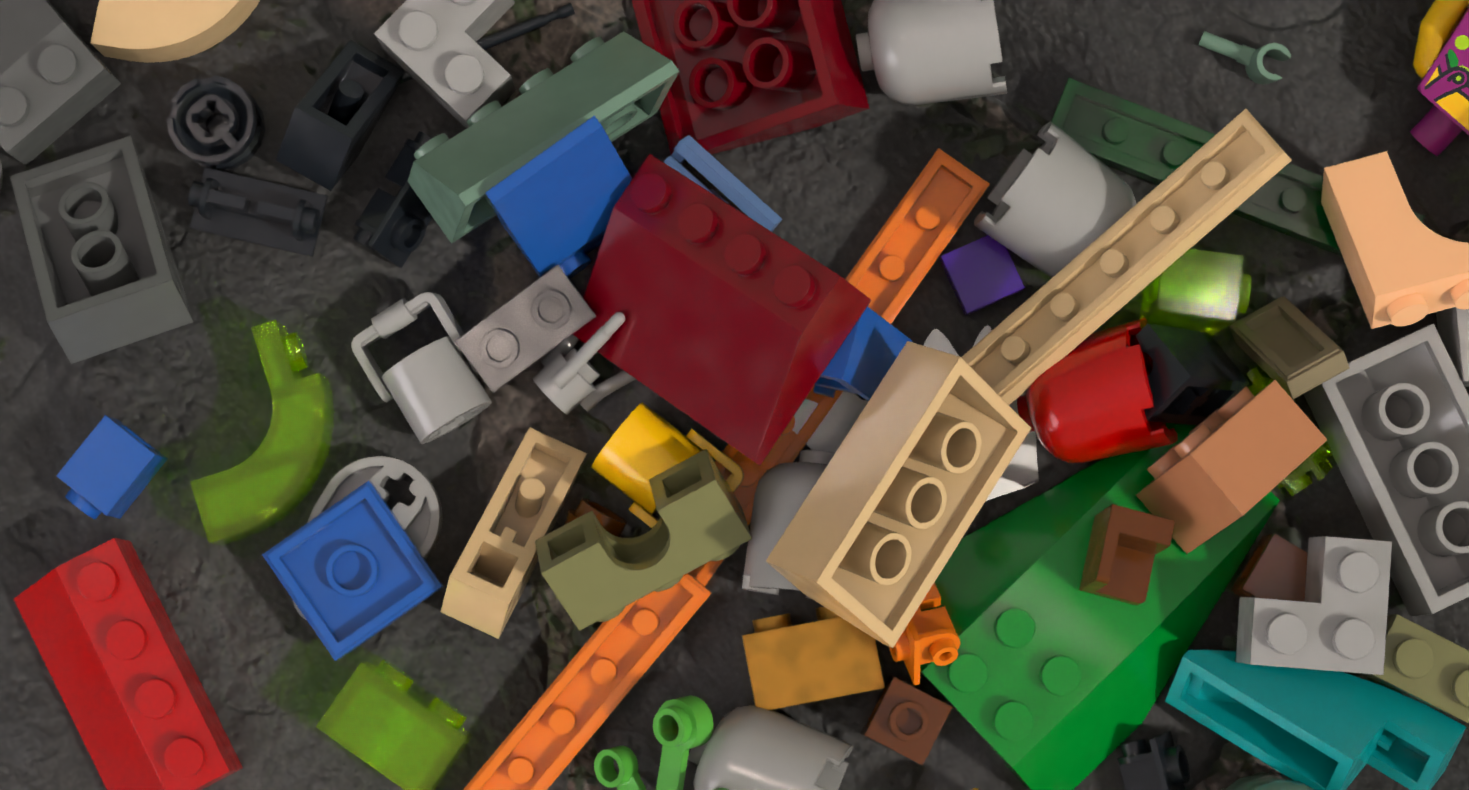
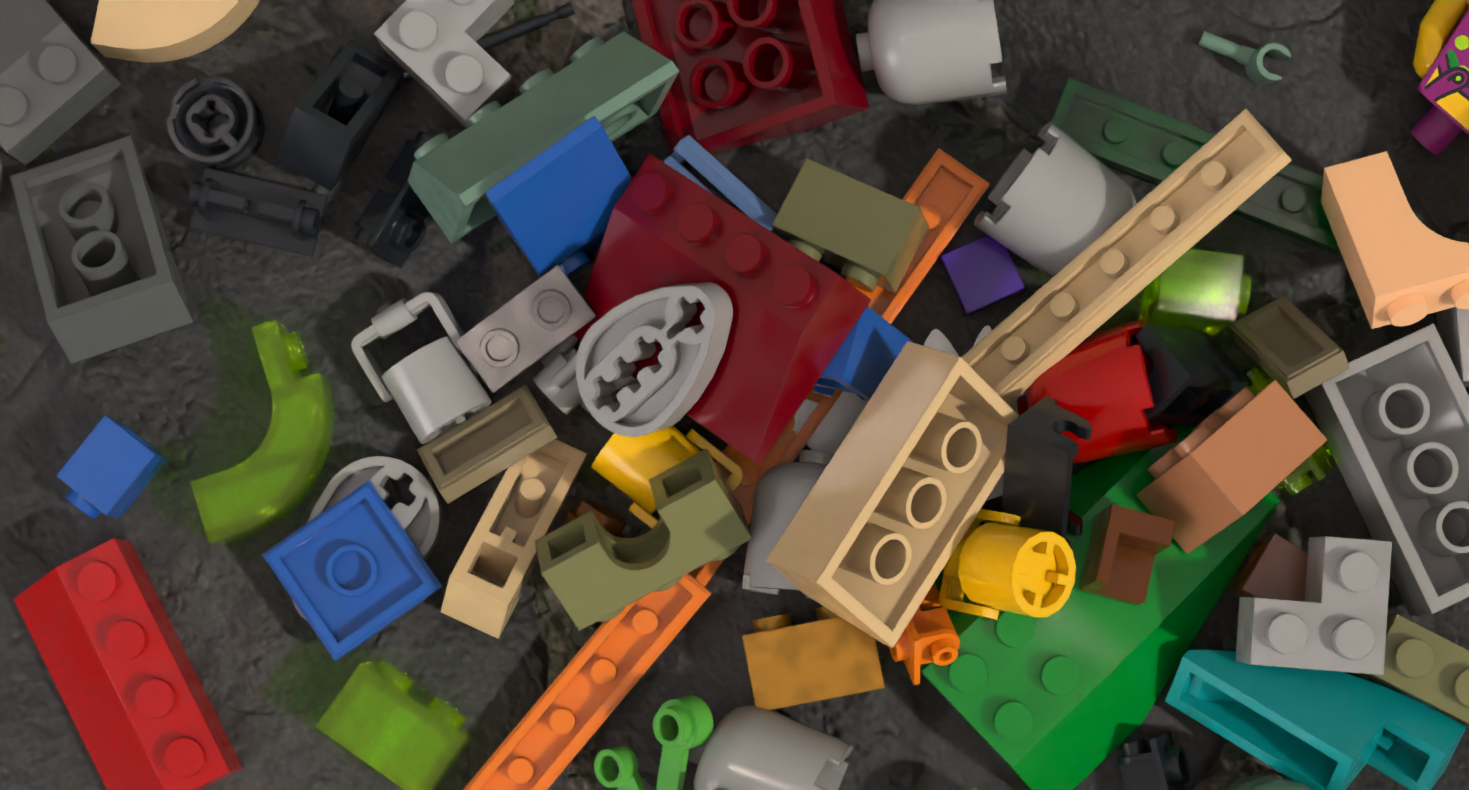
reddish brown brick [861,676,952,765] -> none
none -> dark tan tile [417,384,558,504]
none -> light grey piece [576,282,733,437]
none -> olive brick [772,158,929,293]
none -> yellow piece [939,509,1076,620]
none -> black hinge [1002,396,1092,546]

